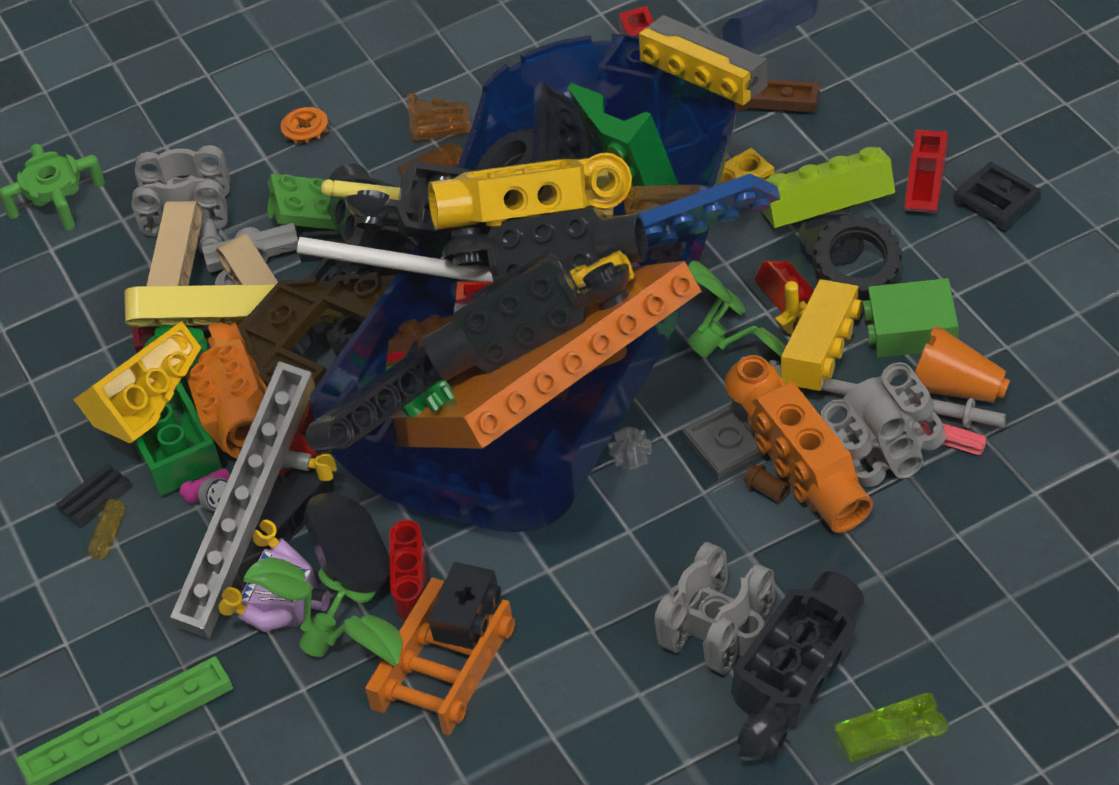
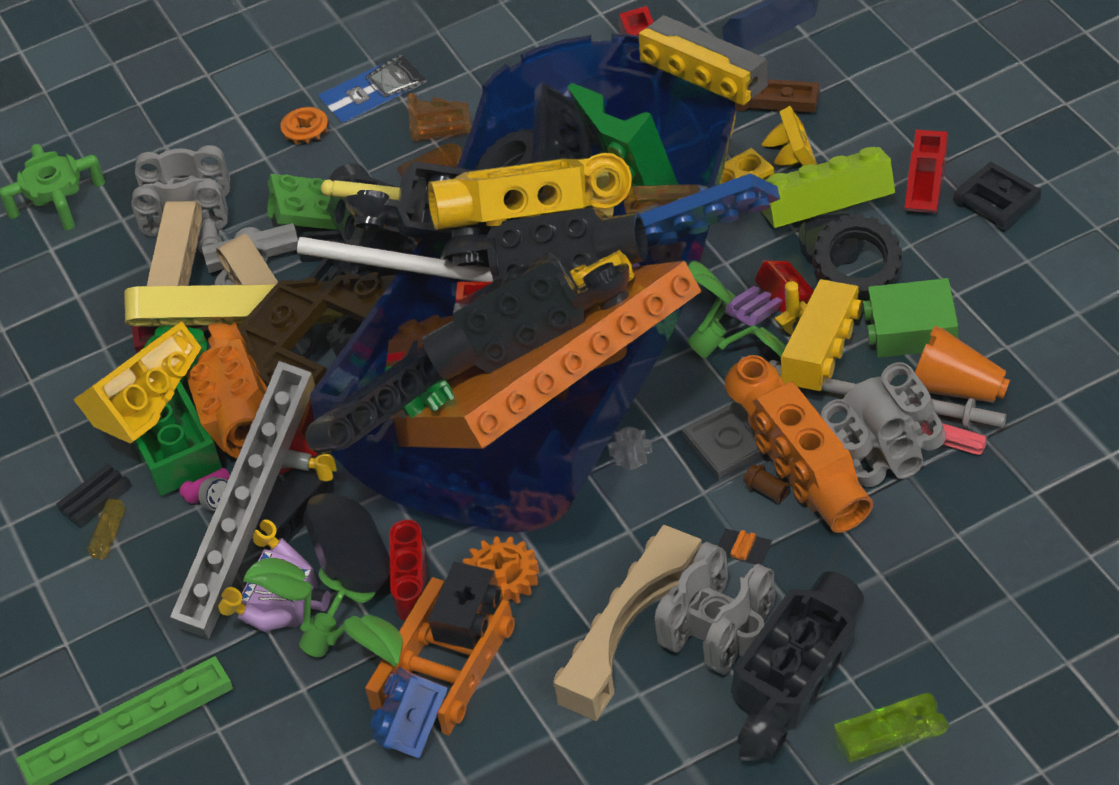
none -> sticker [318,55,427,123]
none -> blue bracket [369,667,448,758]
none -> orange gear [462,536,540,604]
none -> tan arch [553,525,702,721]
none -> black piece [718,528,773,565]
none -> medium lavender tile [724,286,782,326]
none -> yellow tile [761,106,817,166]

